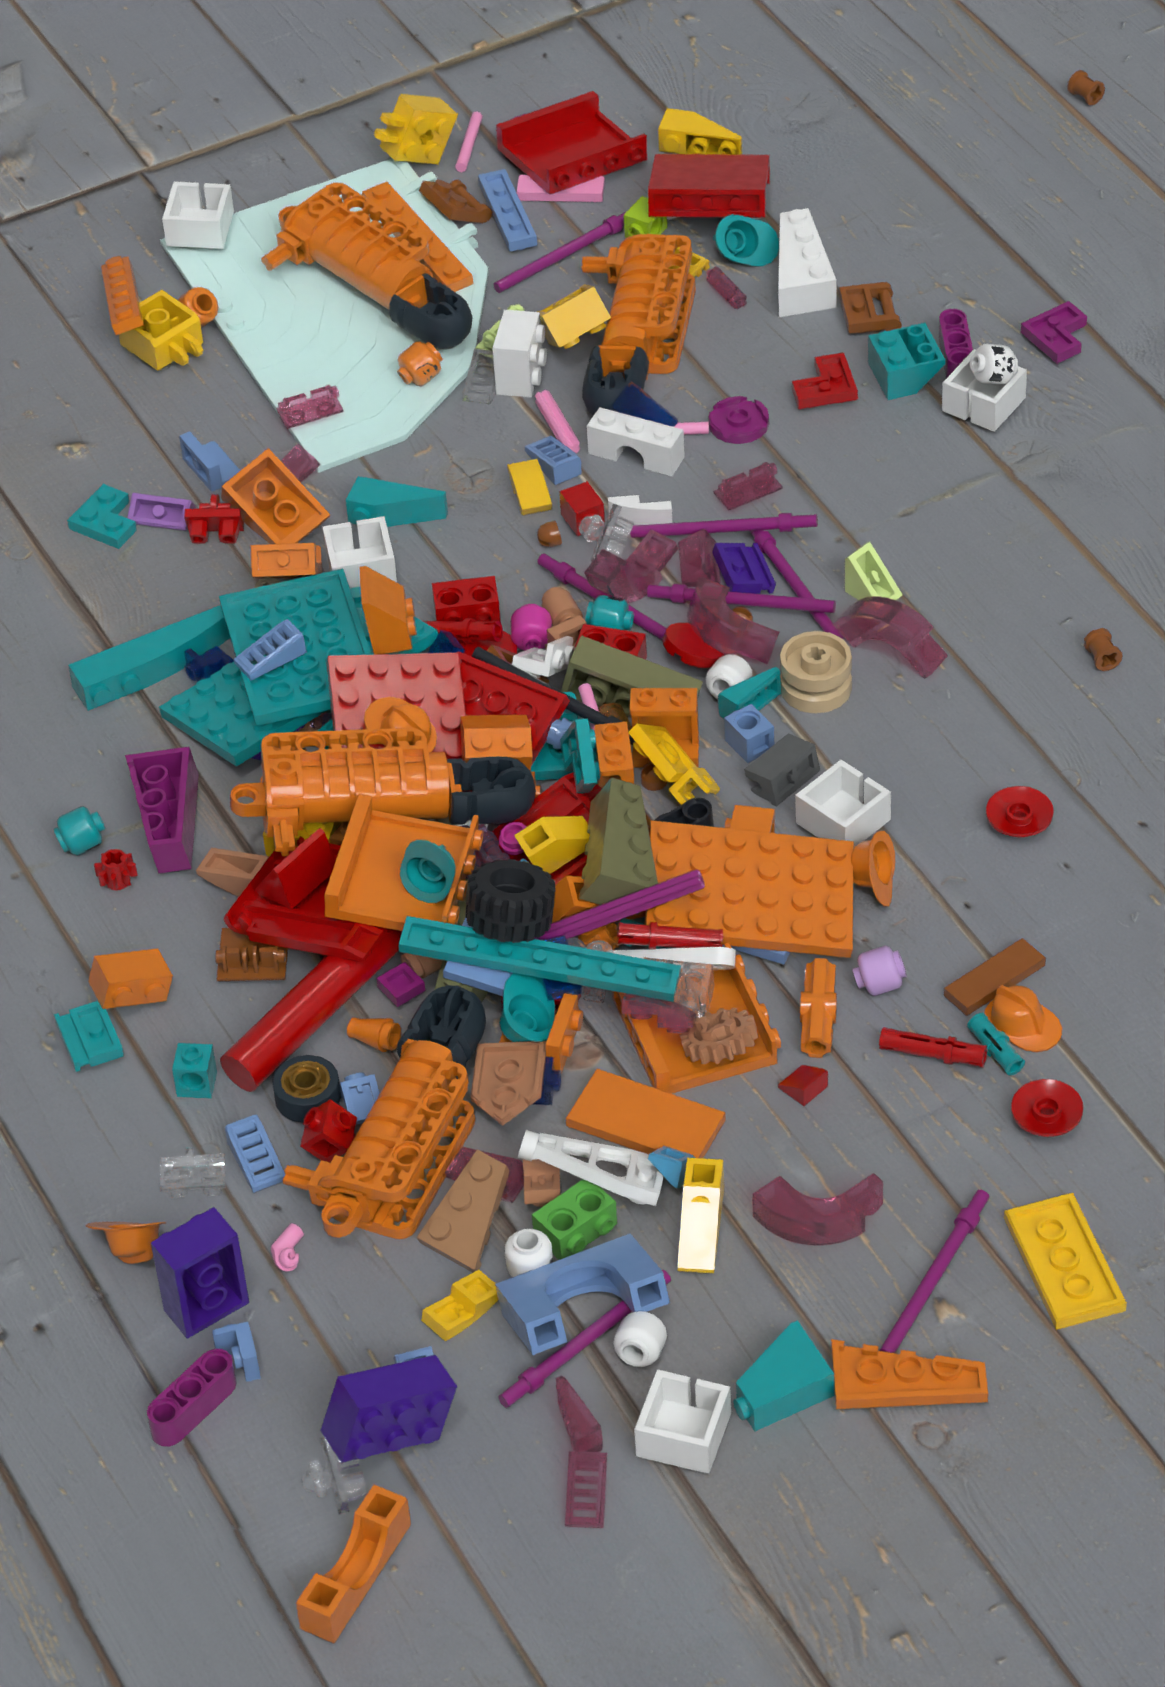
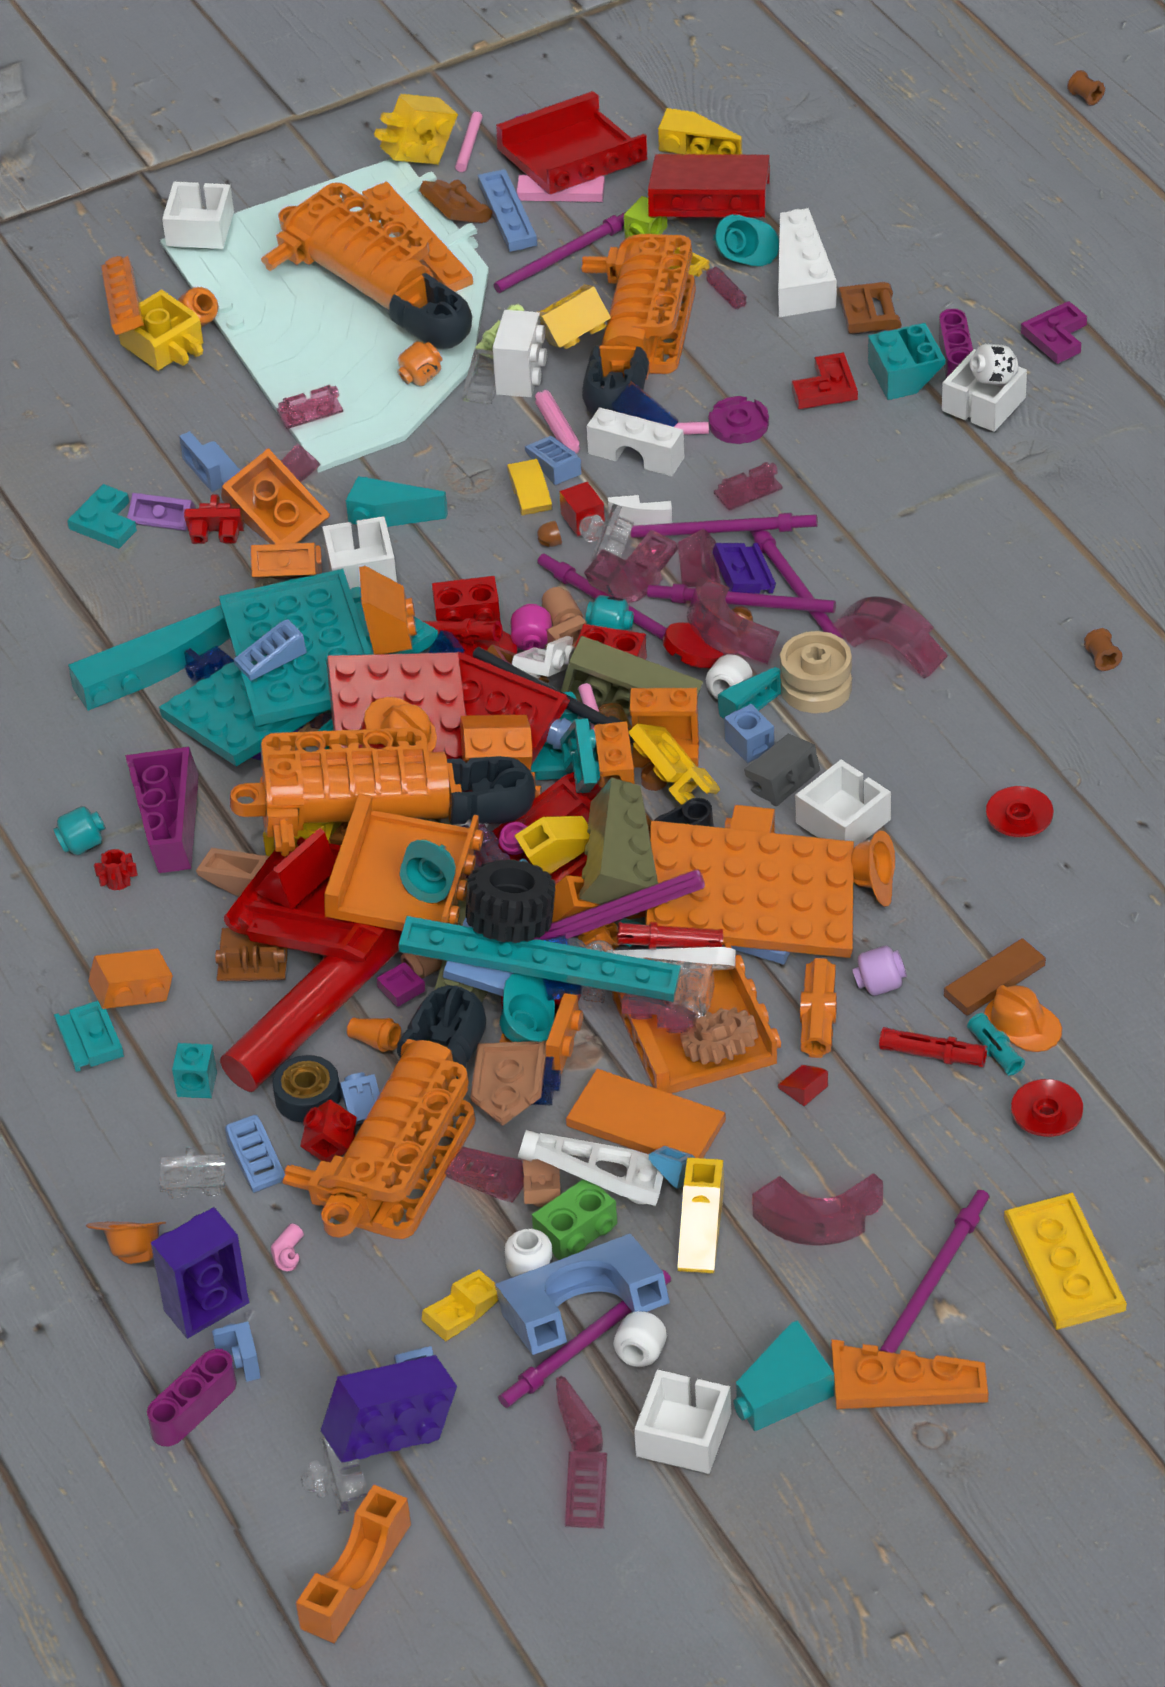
medium nougat wing [417,1149,510,1273] -> none
yellowish green slope [845,541,903,612] -> none

